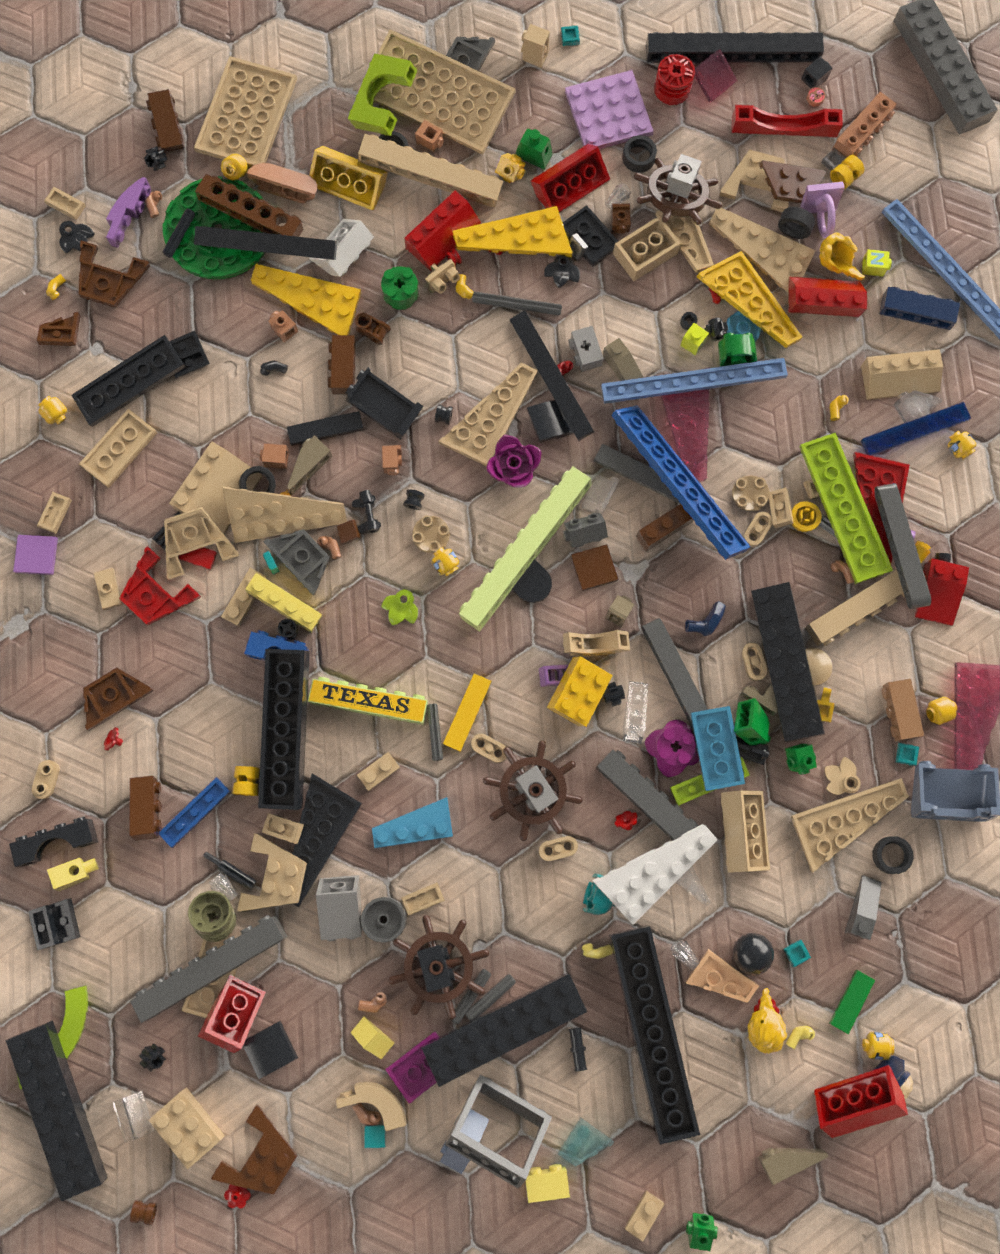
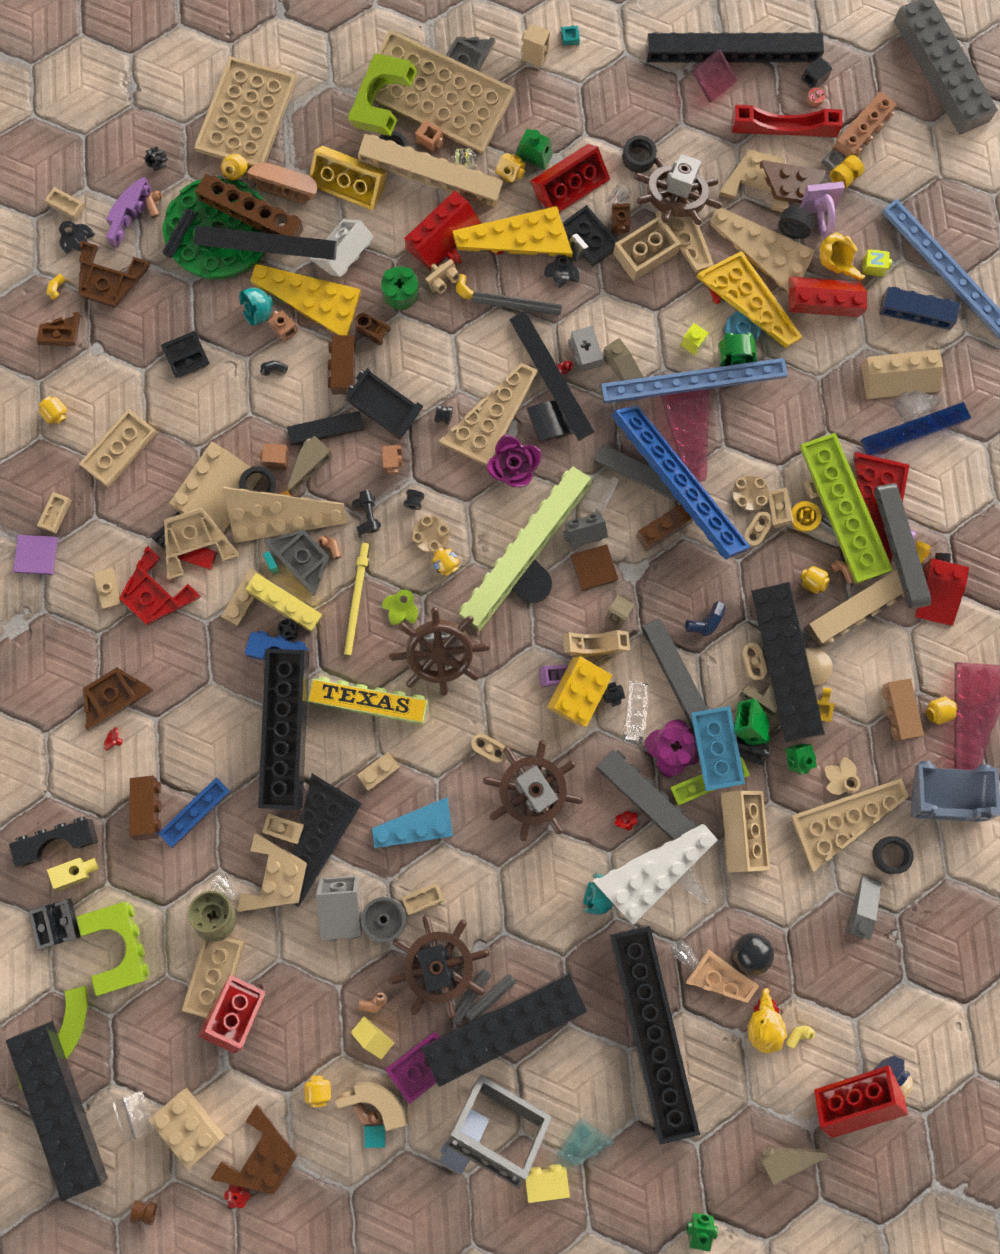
tan plate [32,760,60,799] -> none
black plate [71,335,185,427] -> none
dark grey brick [130,915,288,1023] -> none
black gear [139,1043,166,1072] -> none
reddish brown wedge [146,89,185,152] -> none
black axle [203,852,257,891] -> none
yellow wheel [232,766,260,796] -> none
black slope [243,1021,298,1079] -> none
reddish brown tile [336,519,361,545] -> none
dark grey axle [427,703,443,761] -> none
yellow tile [443,673,492,752] -> none
tan plate [539,836,578,861] -> none
lavender plate [565,70,653,149] -> none
black pin [568,1027,588,1072] -> none
light yellow arm [582,943,613,959] -> none
tan plate [624,1191,664,1241] -> none
red wheel [654,54,695,105] -> none
black bush [680,312,698,331] -> none
black gear [704,318,728,341] -> none
teal tile [783,939,811,967] -> none
yellow arm [829,395,849,421] -> none
green tile [829,970,875,1035] -> none
yellow head [862,1032,895,1060] -> none
teal tile [896,743,919,766] -> none
yellow head [947,431,977,459] -> none
none -> lime arch [76,901,150,996]
none -> teal cylinder [239,287,273,326]
none -> yellow head [304,1075,331,1108]
none -> light yellow bar [344,543,369,656]
none -> reddish brown brick [389,607,490,696]
none -> clear head [451,148,477,170]
none -> yellow head [800,566,830,594]

